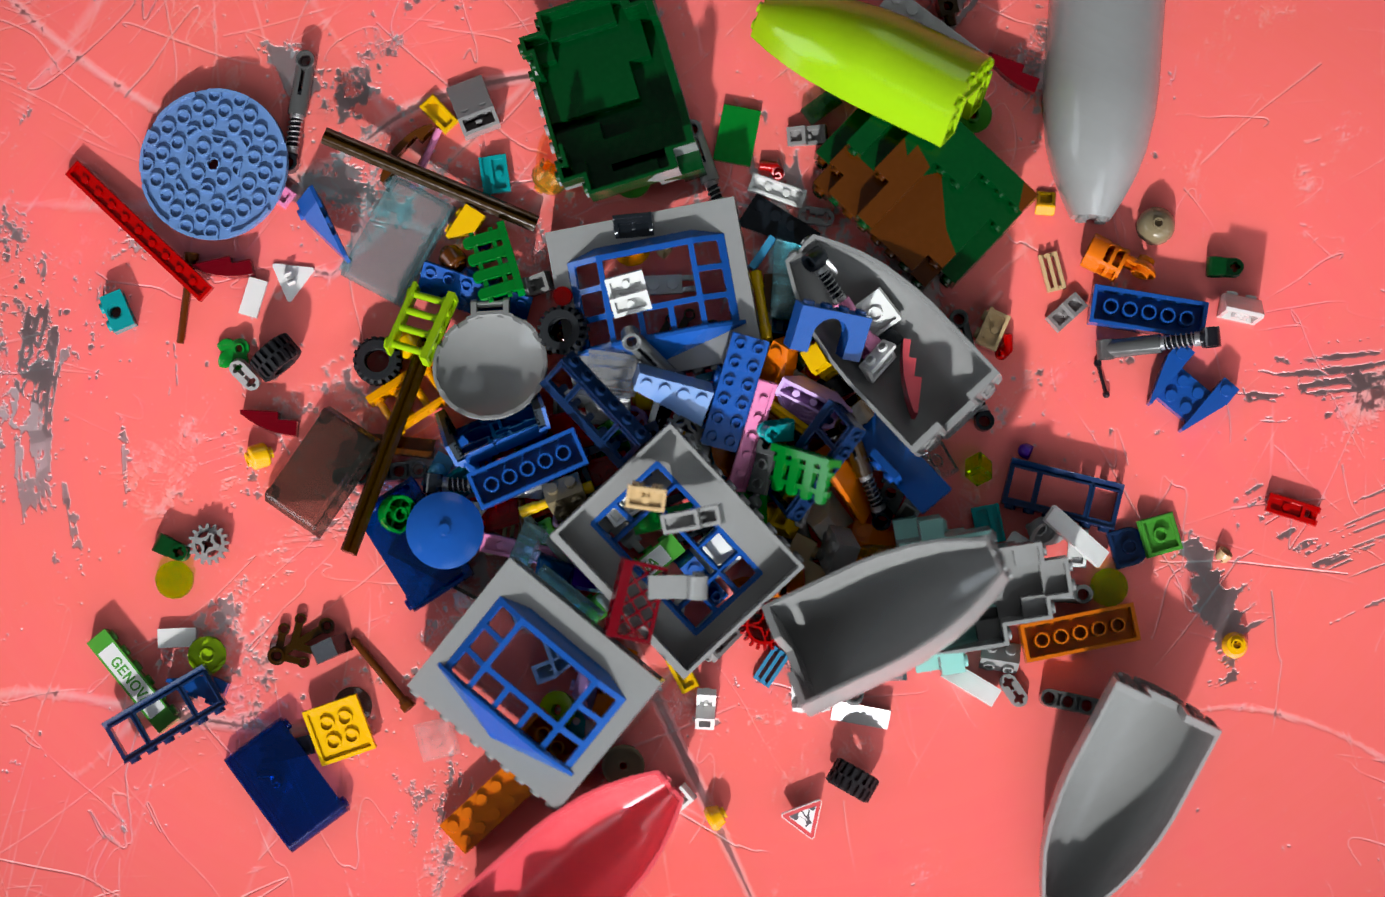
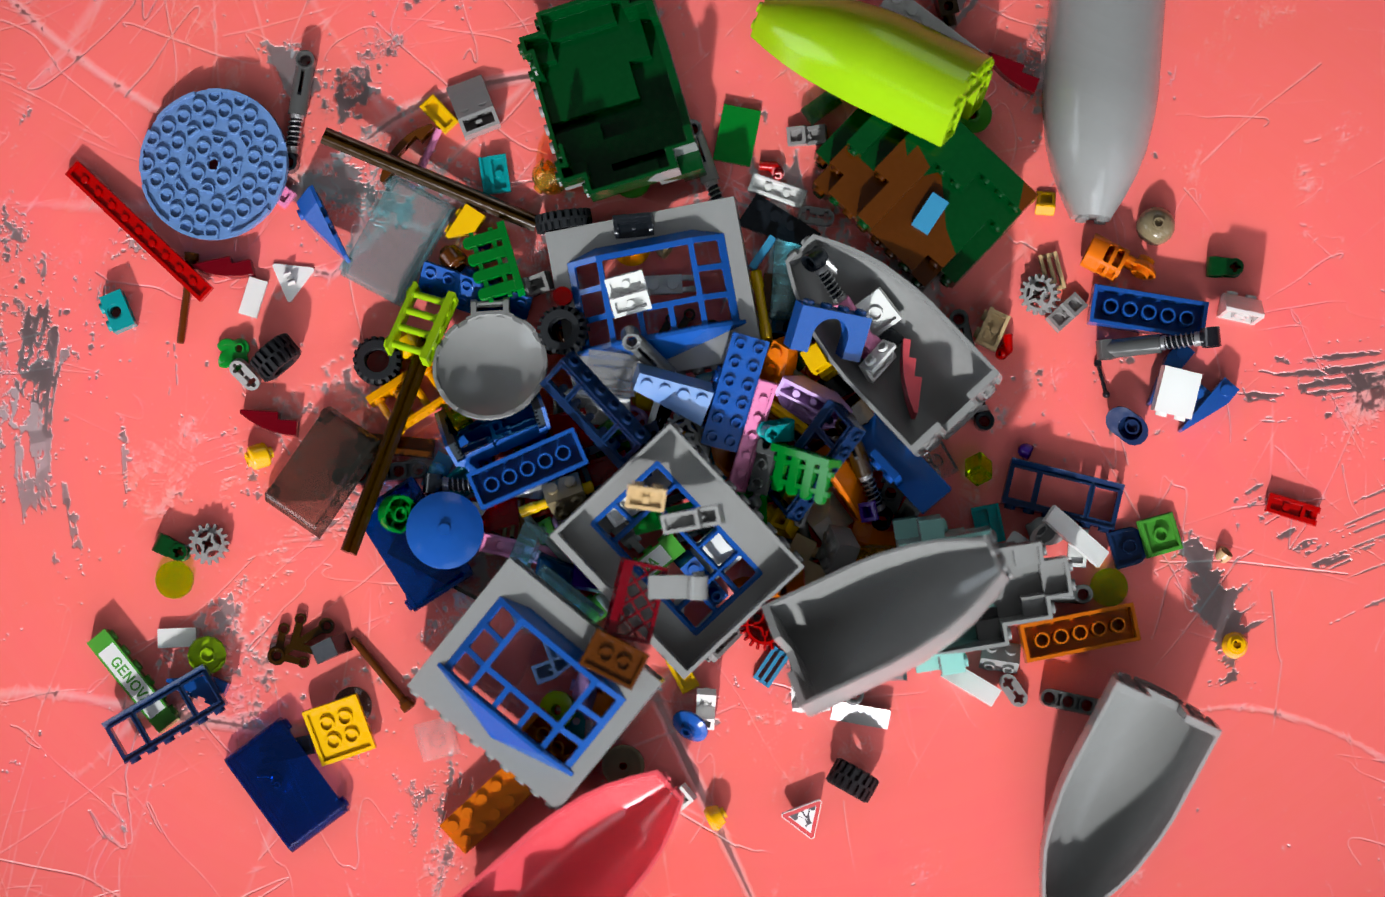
none -> clear neon green panel [442,404,473,431]
none -> black tyre [535,208,592,235]
none -> reddish brown plate [579,628,650,691]
none -> blue dish [673,710,708,742]
none -> dark purple slope [858,501,879,523]
none -> dark azure tile [911,192,949,235]
none -> light grey gear [1019,274,1061,315]
none -> dark blue piece [1106,406,1148,446]
none -> white brick [1150,365,1203,422]

